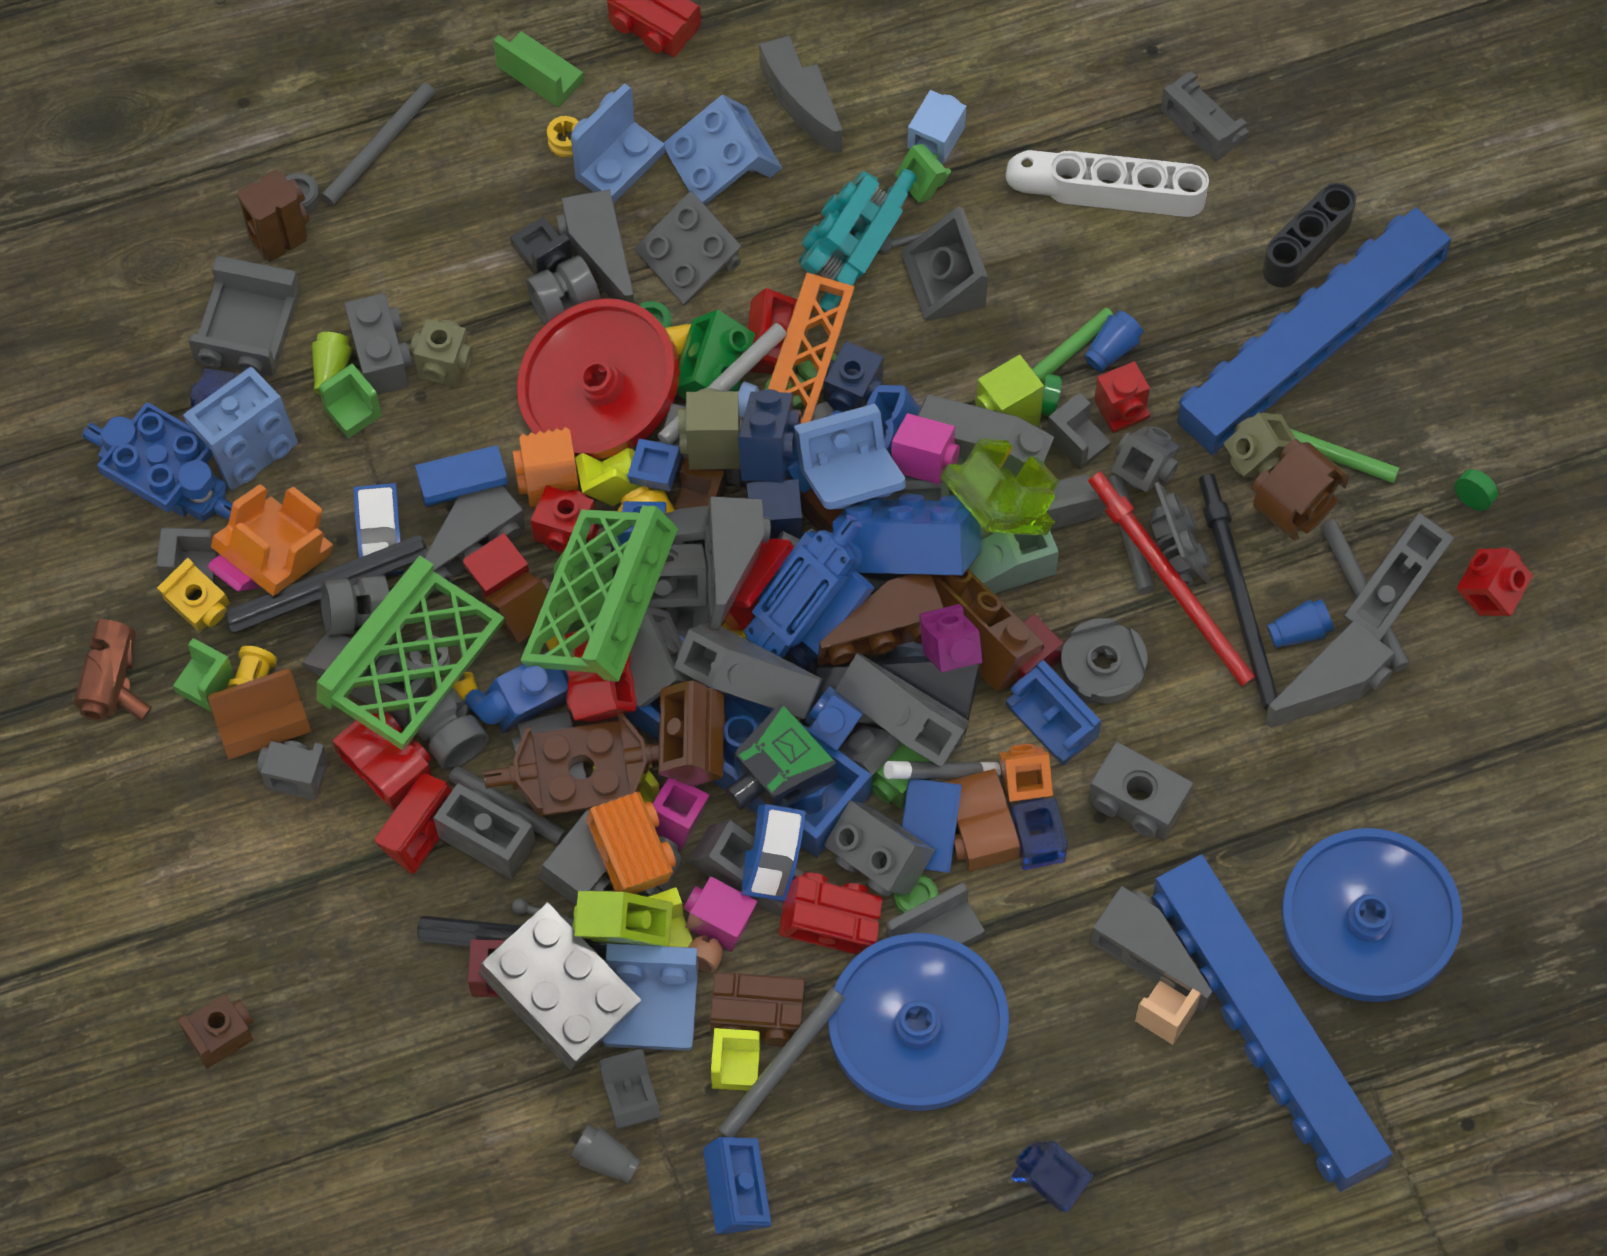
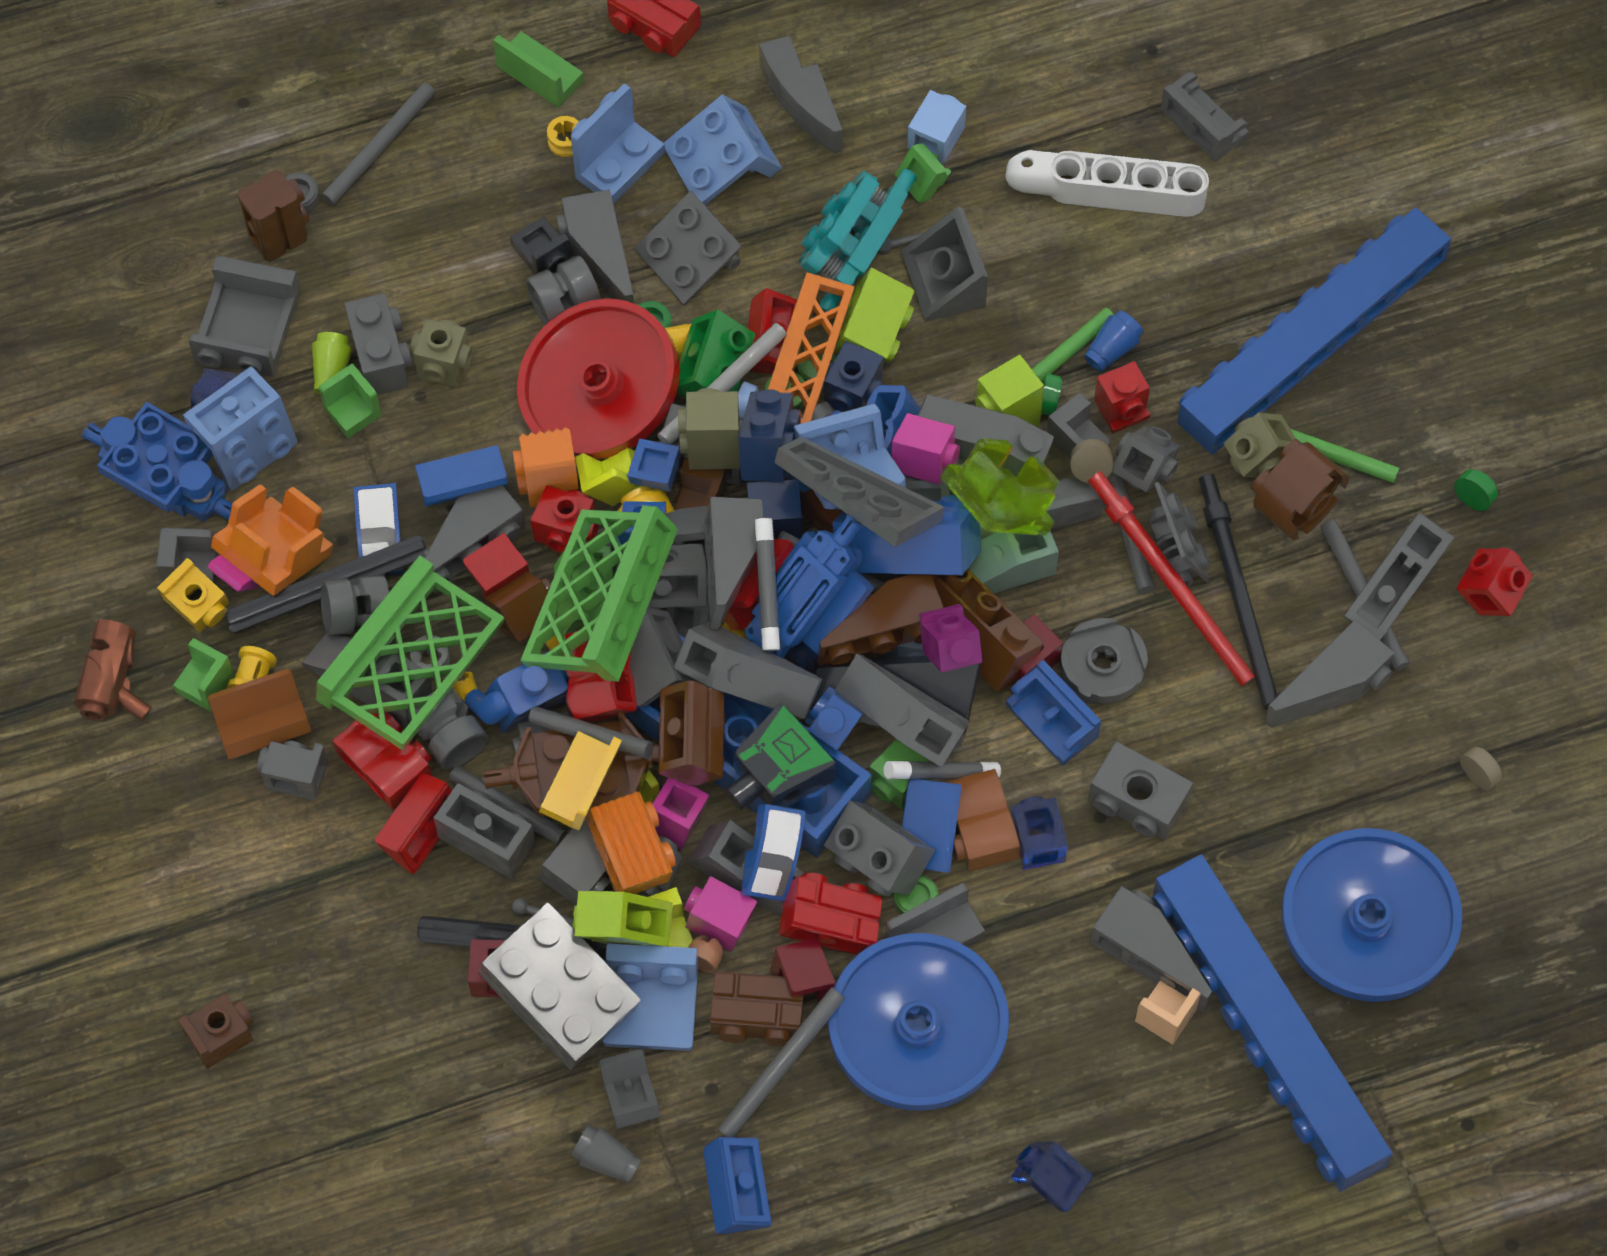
neon yellow panel [711,1028,760,1091] -> none
dark grey bracket [838,724,900,775] -> none
orange brick [999,744,1053,802] -> none
black beam [1263,182,1356,288] -> none
blue cone [1266,599,1334,649] -> none
none -> dark grey bar [529,706,653,759]
none -> yellow panel [539,731,622,831]
none -> dark grey bar [755,518,780,651]
none -> dark red panel [770,938,835,1002]
none -> dark grey wing [775,437,945,547]
none -> lime brick [834,267,915,363]
none -> dark tan tile [1070,439,1113,483]
none -> dark tan tile [1460,747,1502,791]

